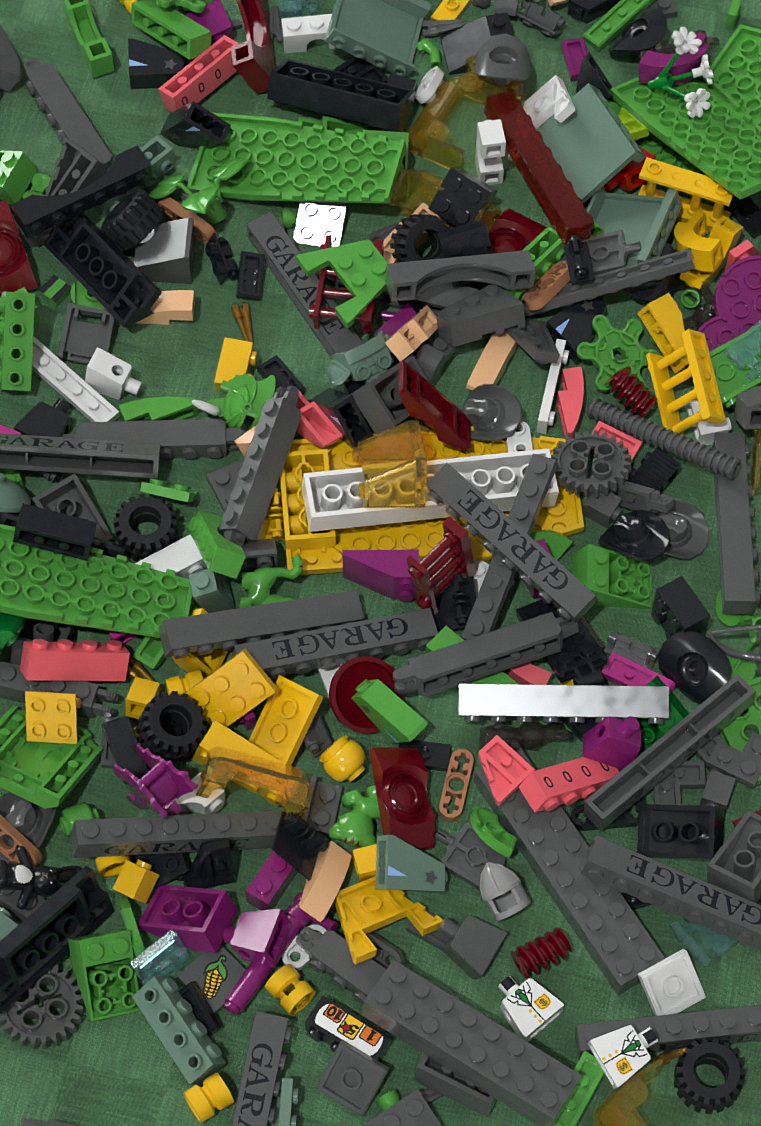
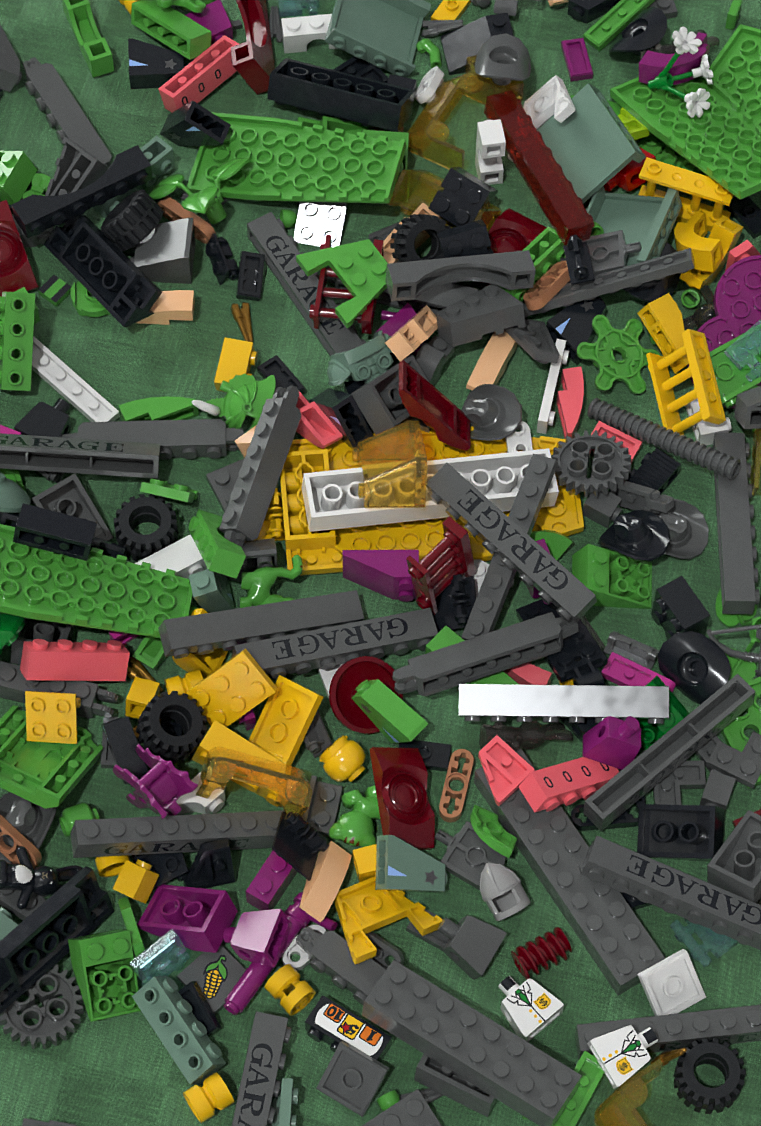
dark grey container [58,303,115,365] -> none
white torso [85,347,142,400] -> none
dark grey hinge [516,0,566,36] -> none
black slope [576,52,613,99] -> none
dark red piece [604,366,657,419] -> none

